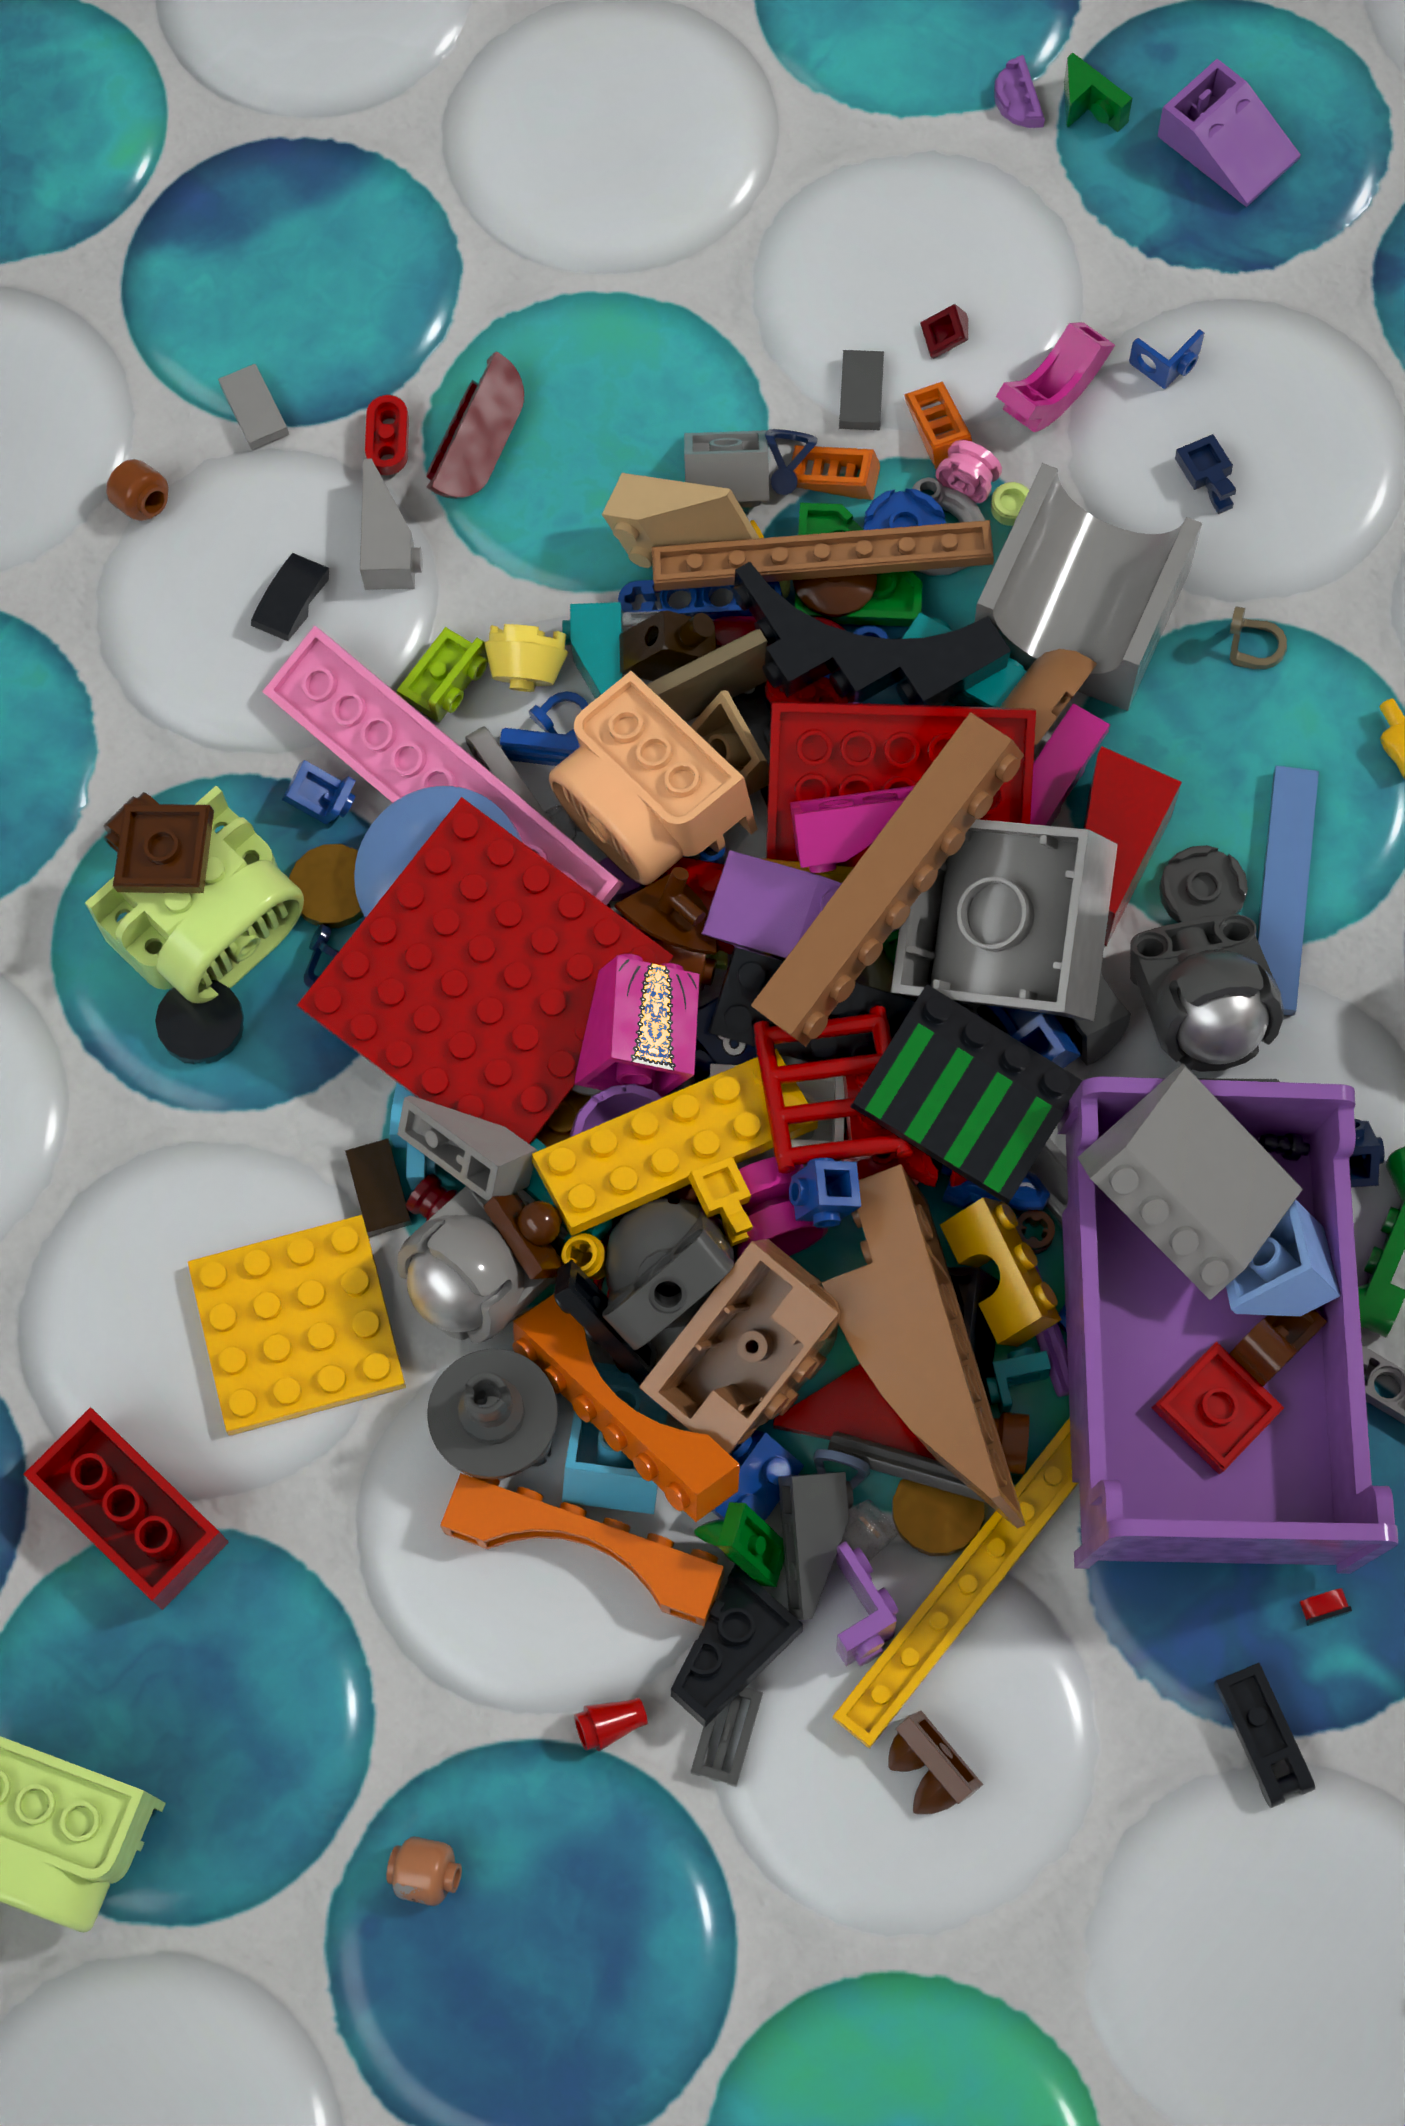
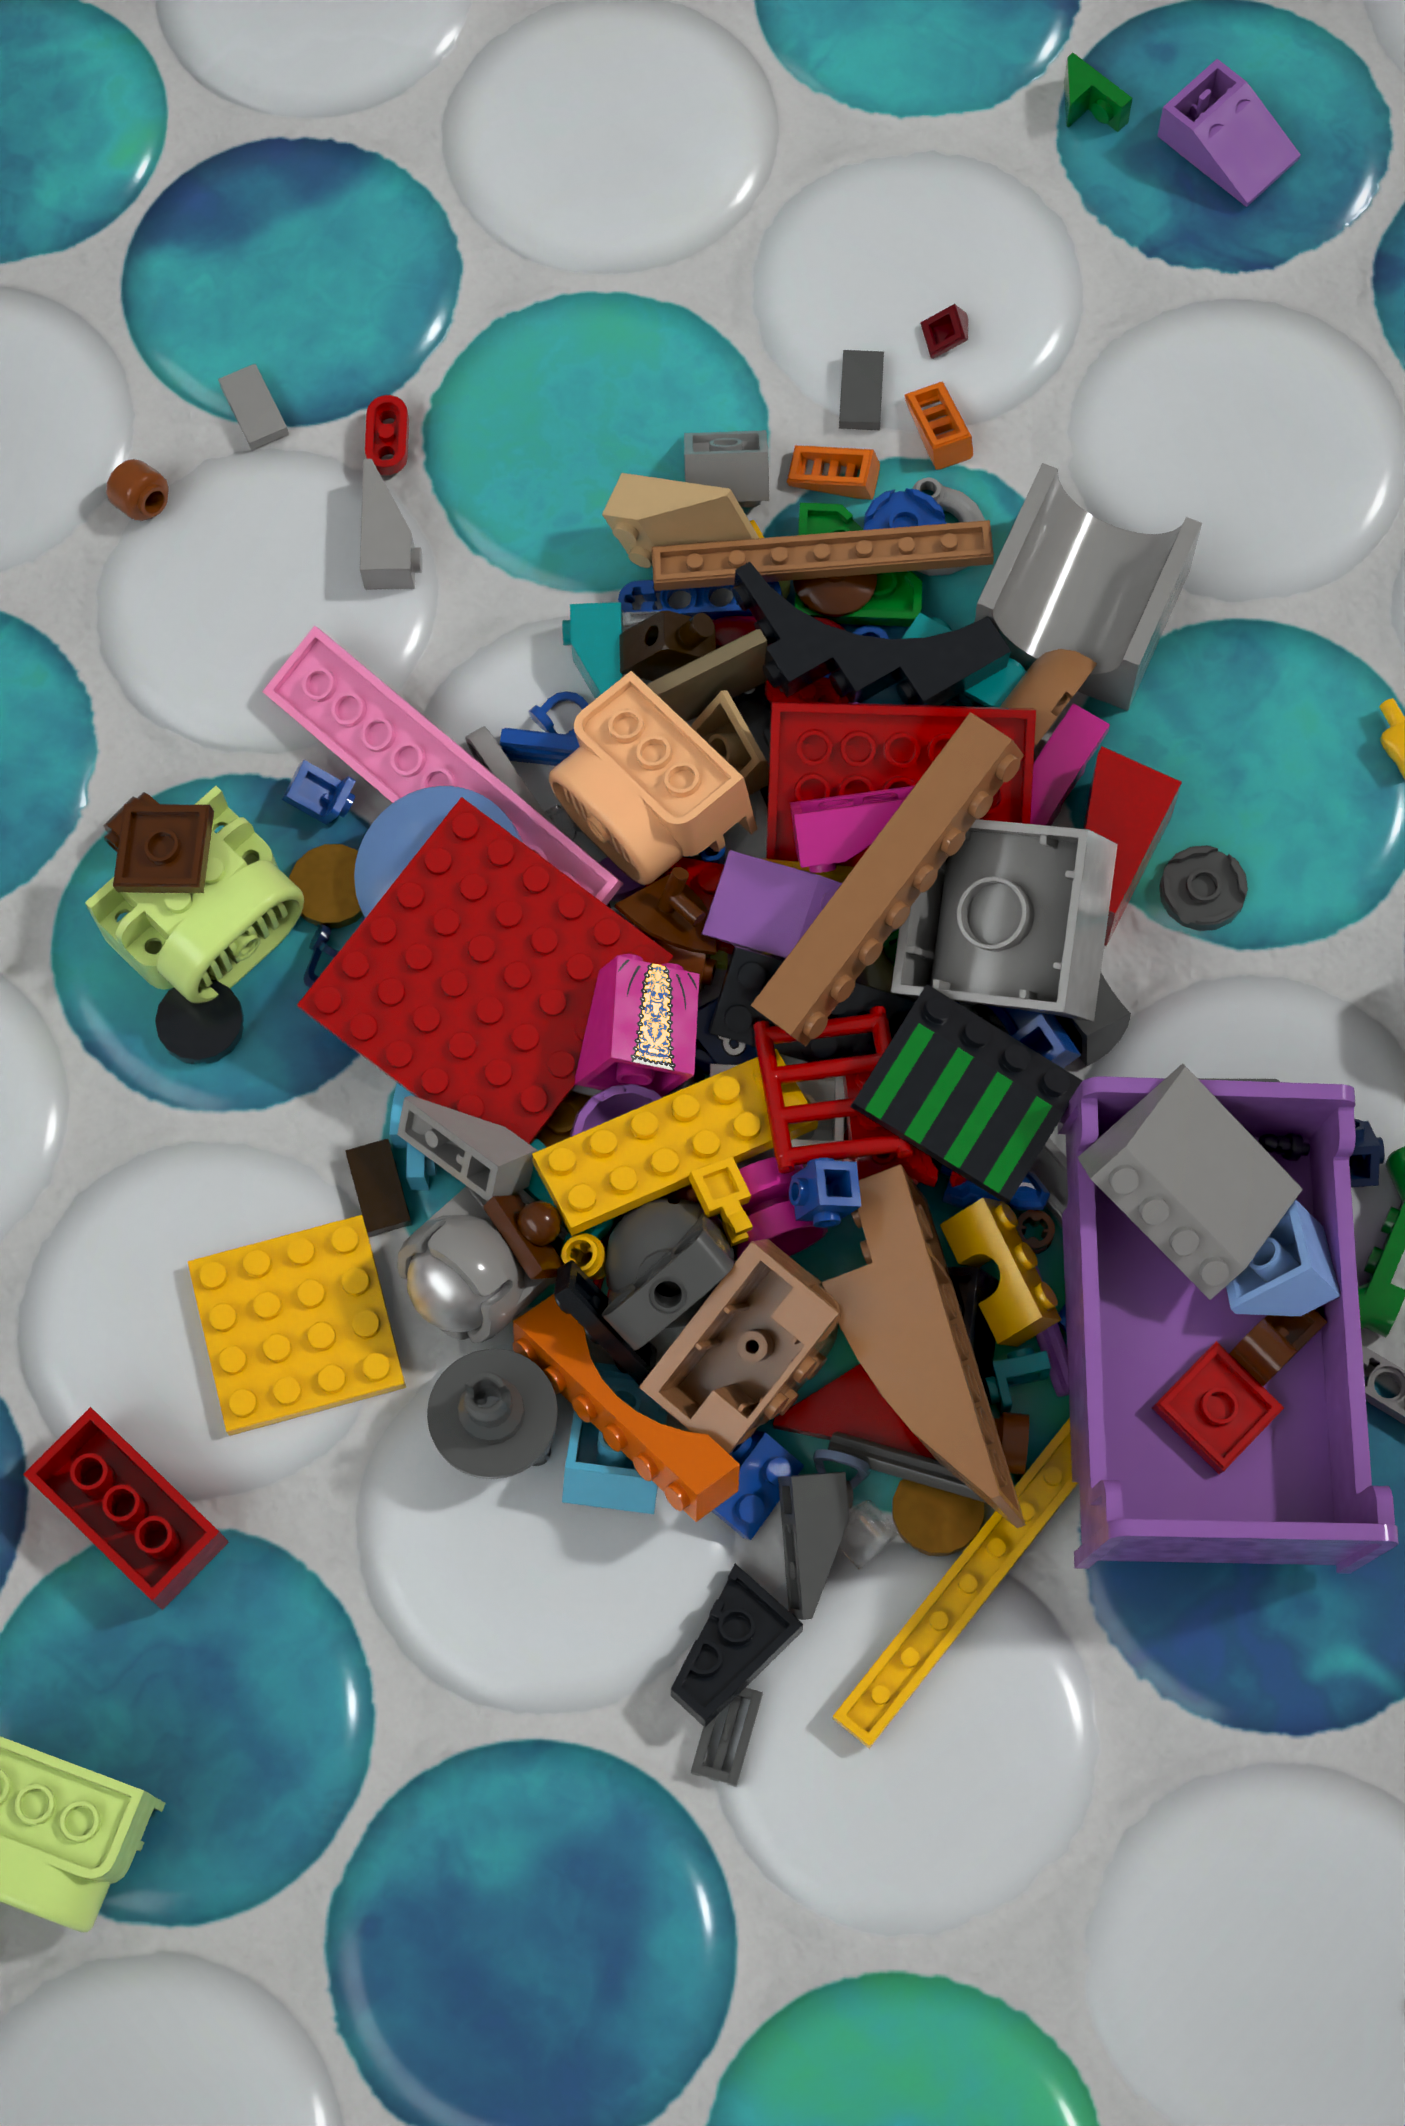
black slope [251,553,329,641] -> none
nougat head [386,1836,462,1906] -> none
lime bracket [396,627,488,723] -> none
dark red wheel [406,1174,458,1221] -> none
brick [426,351,524,499] -> none
orange arch [440,1473,725,1627] -> none
light yellow cone [484,624,568,692] -> none
red cone [574,1697,648,1752] -> none
green tile [694,1502,784,1587] -> none
dark blue piece [765,429,817,495] -> none
medium lavender bracket [836,1541,899,1667] -> none
reddish brown tile [888,1711,983,1814] -> none
bright pink wheel [935,440,1002,504] -> none
yellowish green tile [991,482,1029,526] -> none
medium lavender tile [994,55,1045,128] -> none
dark pink arch [995,322,1115,432] -> none
blue bracket [1129,329,1205,389] -> none
dark grey piece [1130,914,1284,1072] -> none
dark blue plate [1175,434,1236,514] -> none
black plate [1214,1663,1315,1808] -> none
dark tan piece [1230,606,1287,669] -> none
medium blue tile [1257,765,1319,1016] -> none
red piece [1299,1588,1352,1626] -> none

